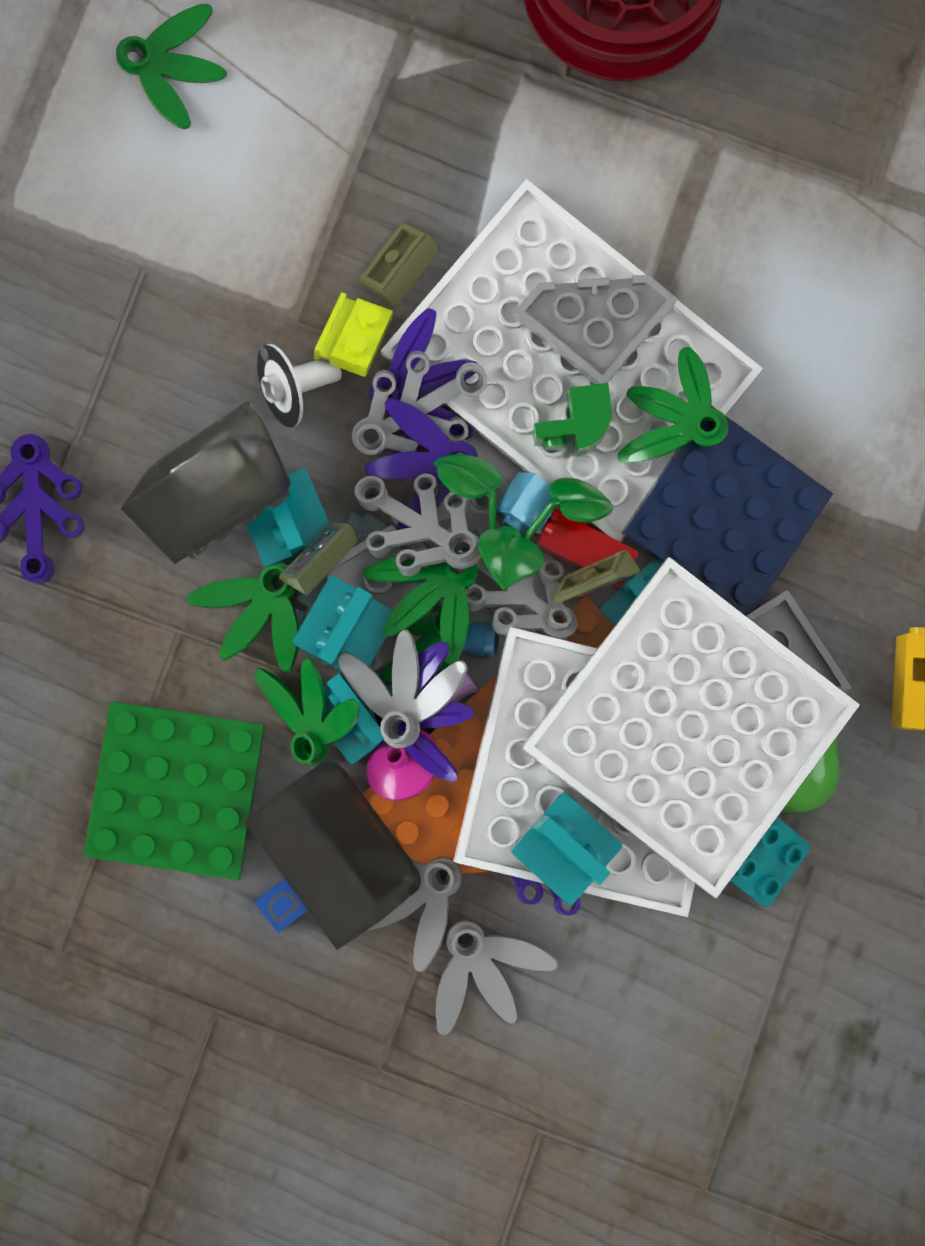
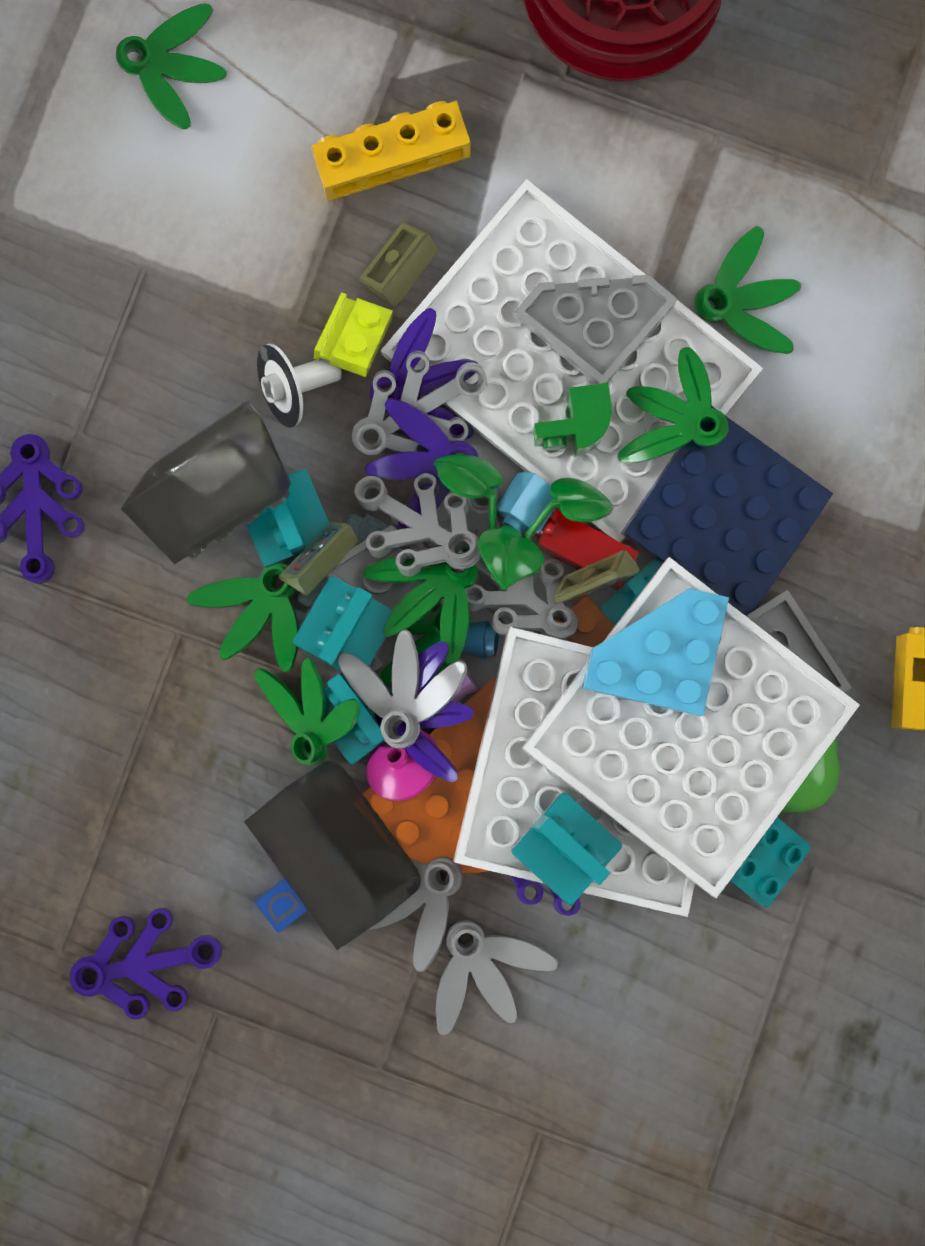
green plate [83,701,266,880] -> none
none -> dark purple plant [70,908,222,1020]
none -> yellow brick [311,100,471,201]
none -> medium azure plate [582,588,729,717]
none -> green plant [694,226,801,354]

